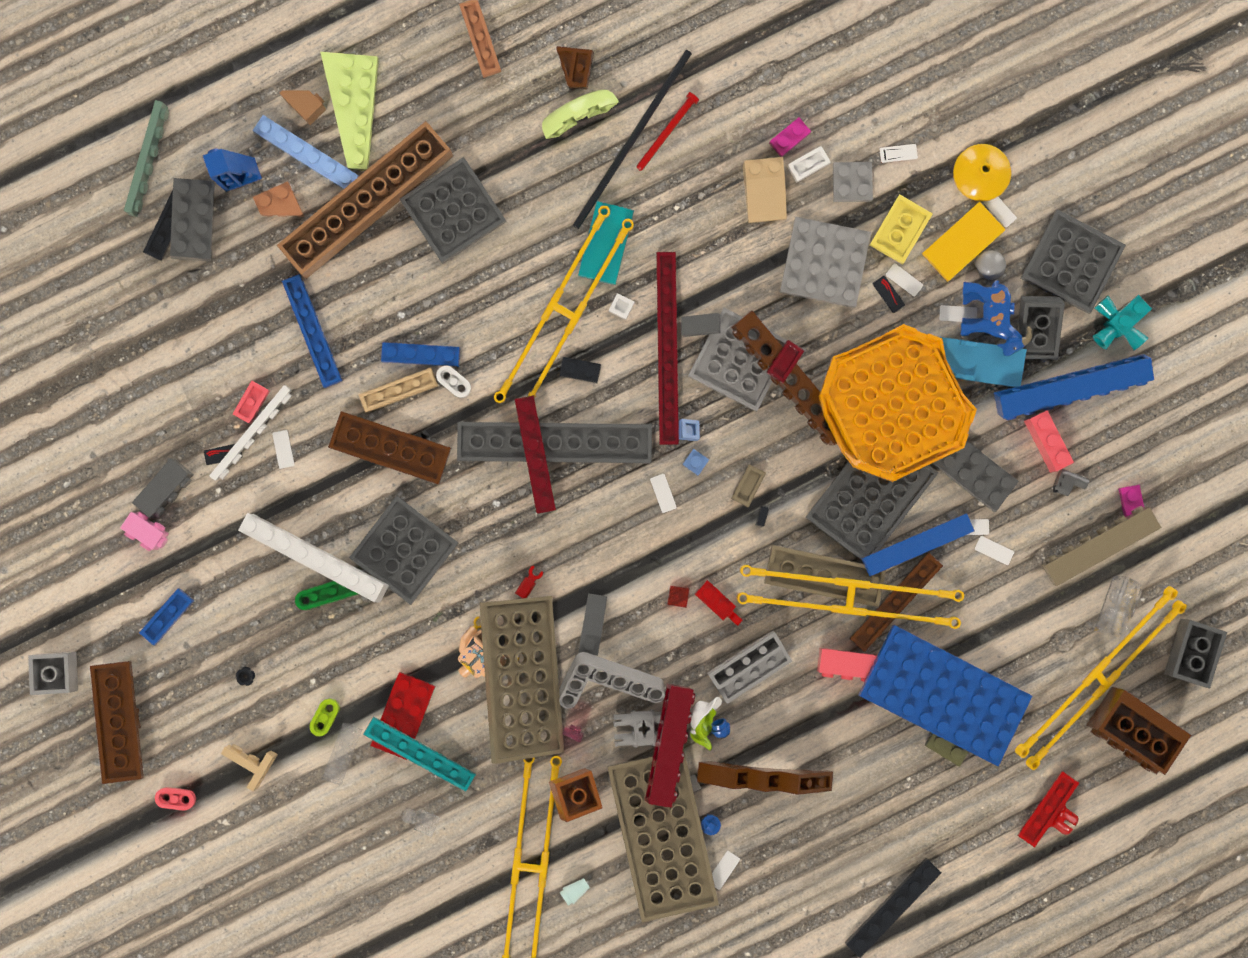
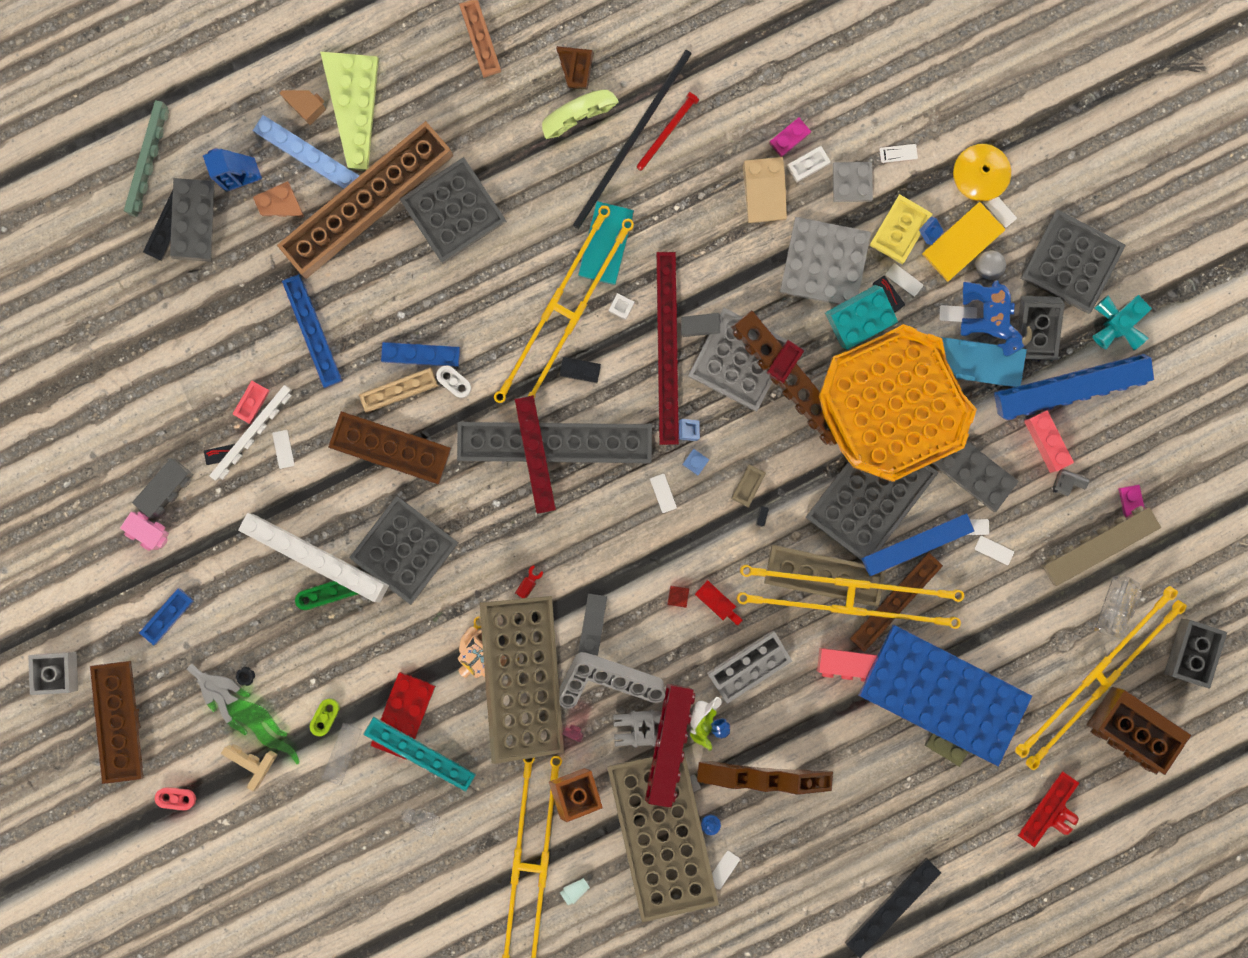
none -> clear neon green piece [186,664,300,764]
none -> teal brick [825,285,898,350]
none -> blue plate [919,217,944,245]

